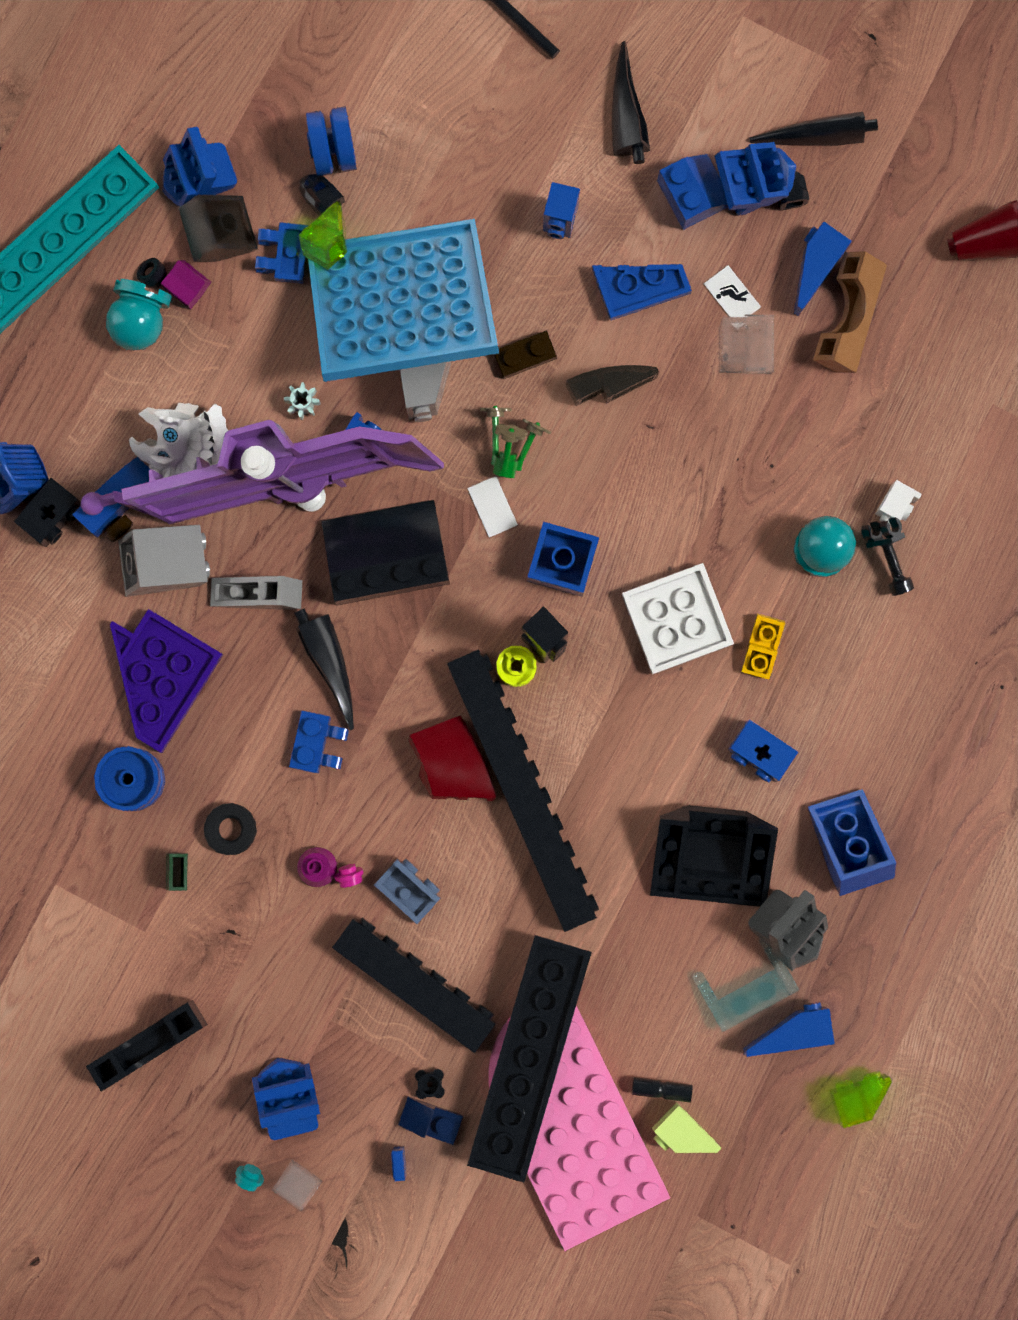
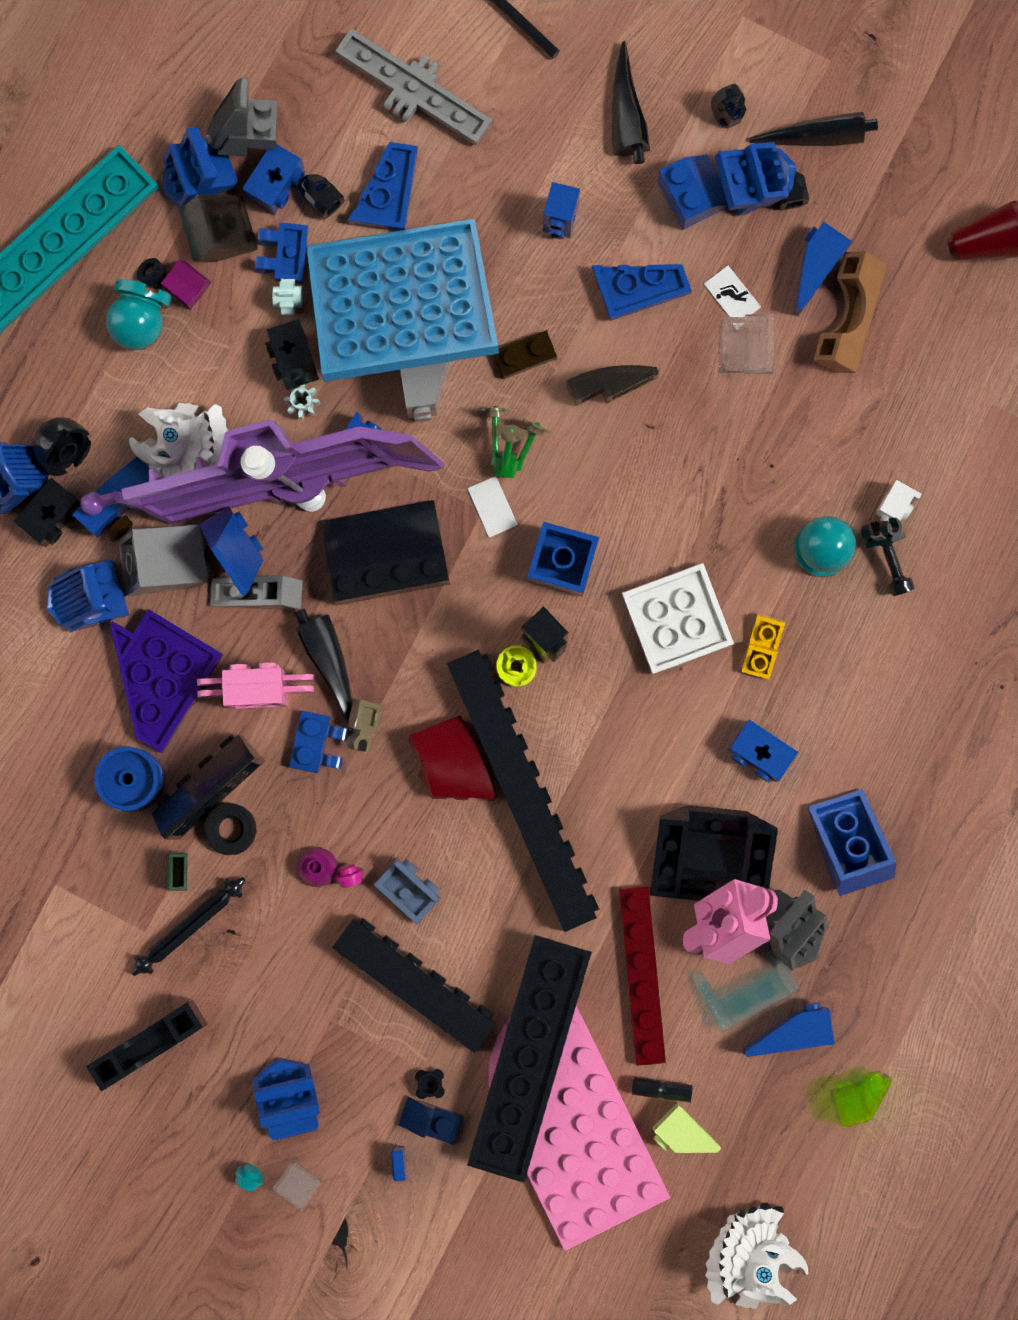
clear neon green slope [298,201,347,270] -> none
blue wheel [306,106,357,177] -> none
none -> black cylinder [32,417,91,476]
none -> blue piece [47,559,129,633]
none -> black wheel [131,877,246,976]
none -> black slope [151,734,265,840]
none -> bright pink brick [197,663,314,709]
none -> blue slope [200,506,264,596]
none -> dark grey piece [205,78,277,156]
none -> blue brick [242,144,305,215]
none -> black brick [265,319,319,390]
none -> light aqua gear [272,279,303,315]
none -> light grey hinge [335,29,492,146]
none -> dark tan plate [347,699,383,752]
none -> blue wing [348,142,418,231]
none -> dark red plate [619,886,666,1066]
none -> bright pink brick [683,879,778,964]
none -> white piece [705,1202,809,1309]
none -> black rock [711,84,747,128]

